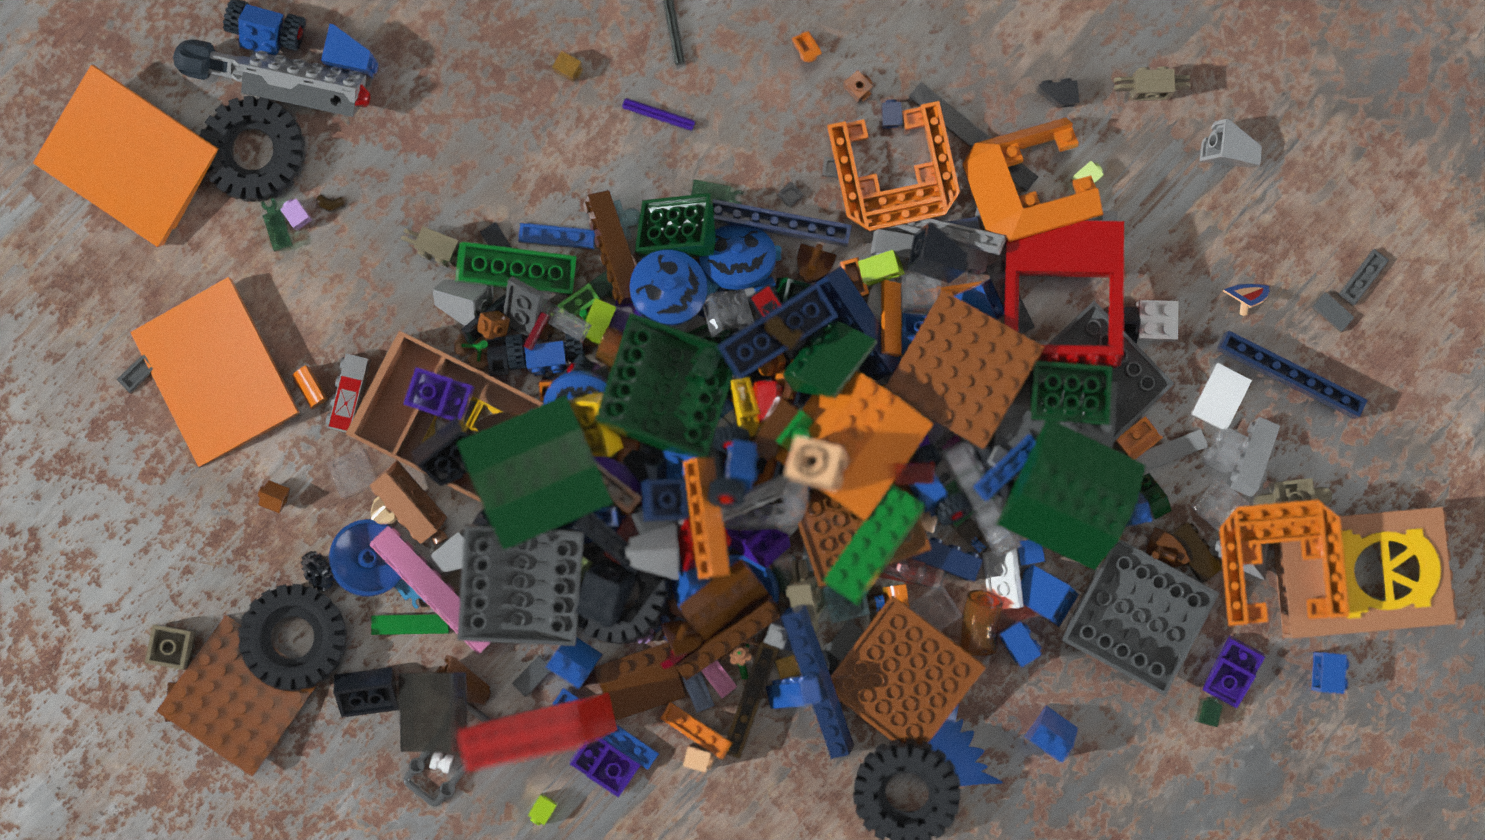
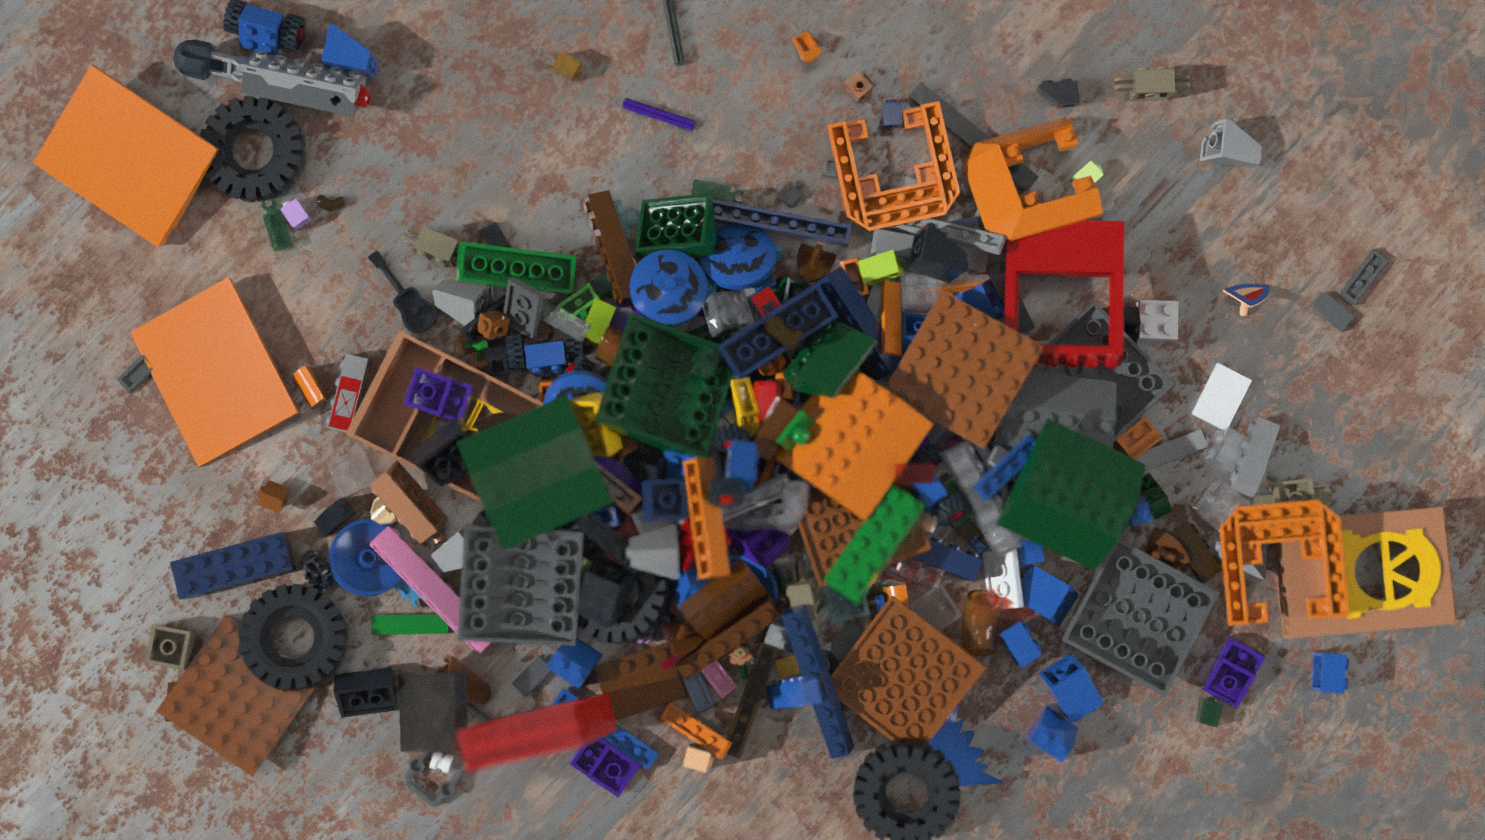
blue tile [518,223,596,250] -> none
dark red piece [523,312,550,351] -> none
lime brick [528,793,558,826] -> none
light nougat brick [785,436,849,493] -> none
dark green slope [1029,361,1112,425] -> none
dark blue brick [1216,331,1368,419] -> none
none -> dark blue brick [170,532,296,600]
none -> black slope [314,498,356,537]
none -> black piece [368,250,438,334]
none -> blue slope [1038,653,1104,724]

